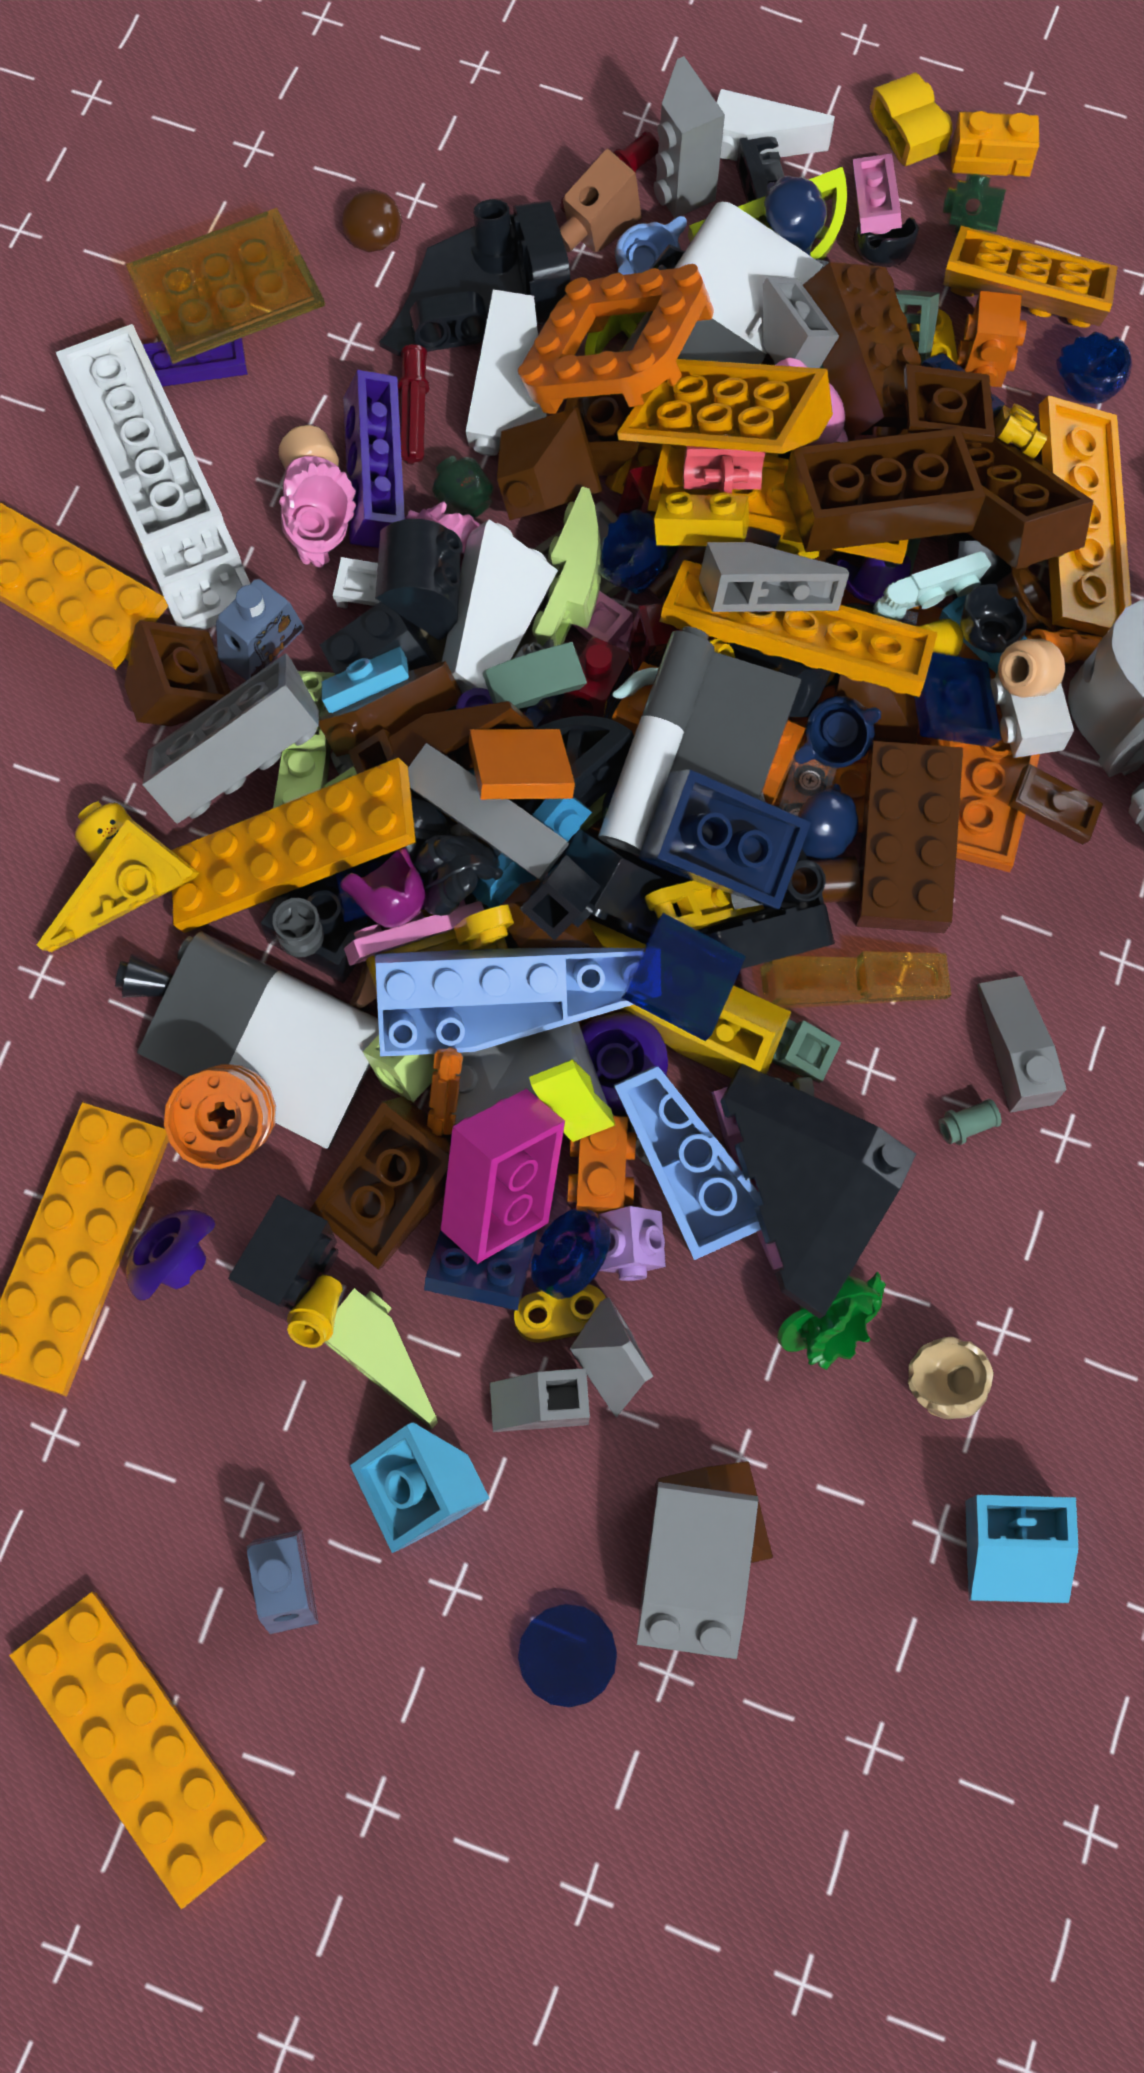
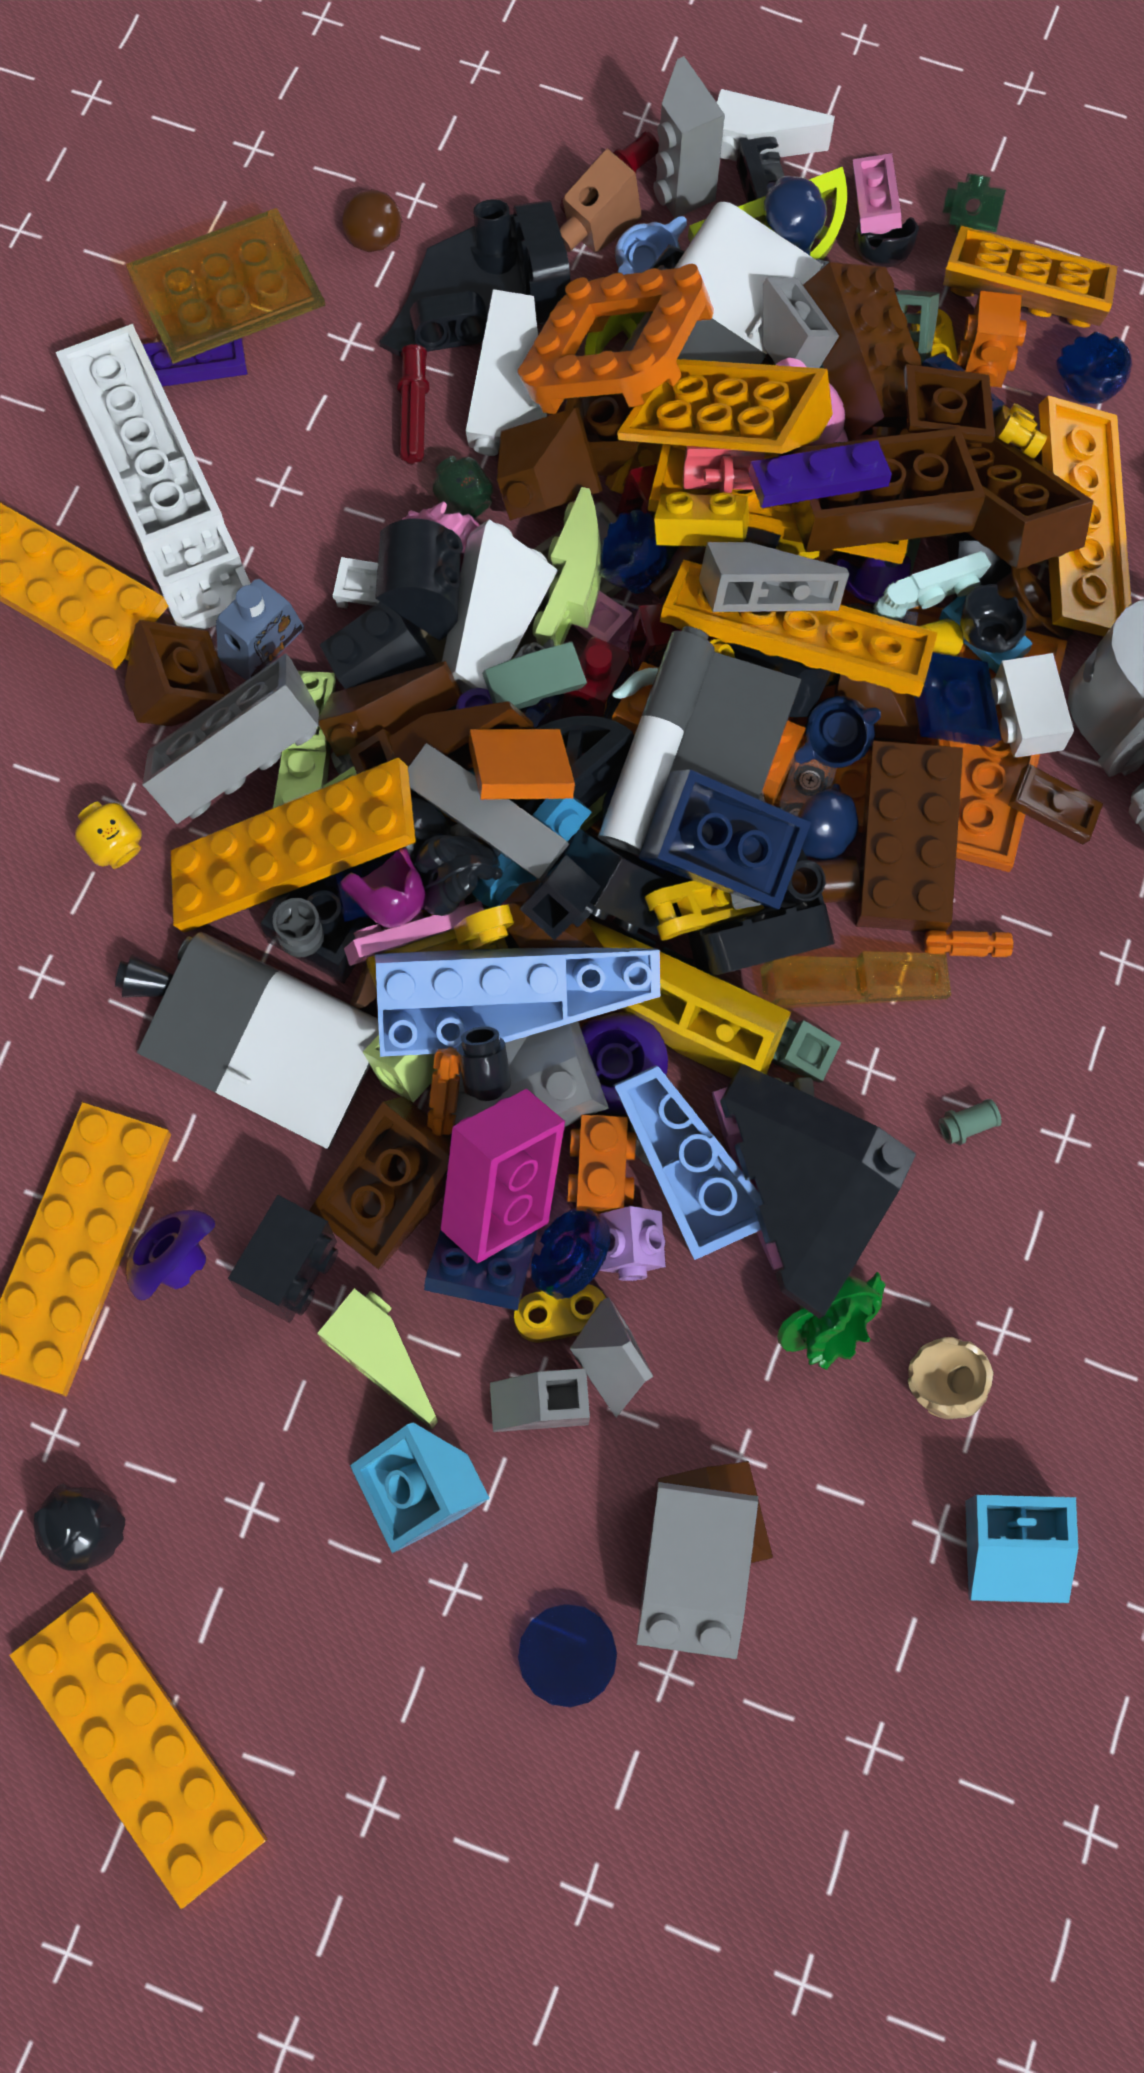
yellow wing [36,819,199,952] -> none
orange wheel [164,1064,276,1169] -> none
sand blue torso [247,1529,319,1634] -> none
light nougat head [279,425,339,470] -> none
bright pink hair [279,456,356,568] -> none
yellow cone [287,1275,343,1348] -> none
medium azure plate [321,646,409,713] -> none
dark purple brick [343,370,405,548] -> none
neon yellow slope [529,1060,615,1142] -> none
clear blue tile [621,913,746,1041] -> none
yellow brick [870,72,953,166] -> none
light orange brick [951,111,1039,177] -> none
light grey slope [977,976,1067,1113] -> none
light nougat head [998,639,1065,698] -> none
orange pin [1027,629,1103,664] -> none
none -> black hair [34,1483,126,1571]
none -> black brick [458,1027,511,1101]
none -> dark purple plate [748,440,892,508]
none -> orange axle [924,930,1014,957]

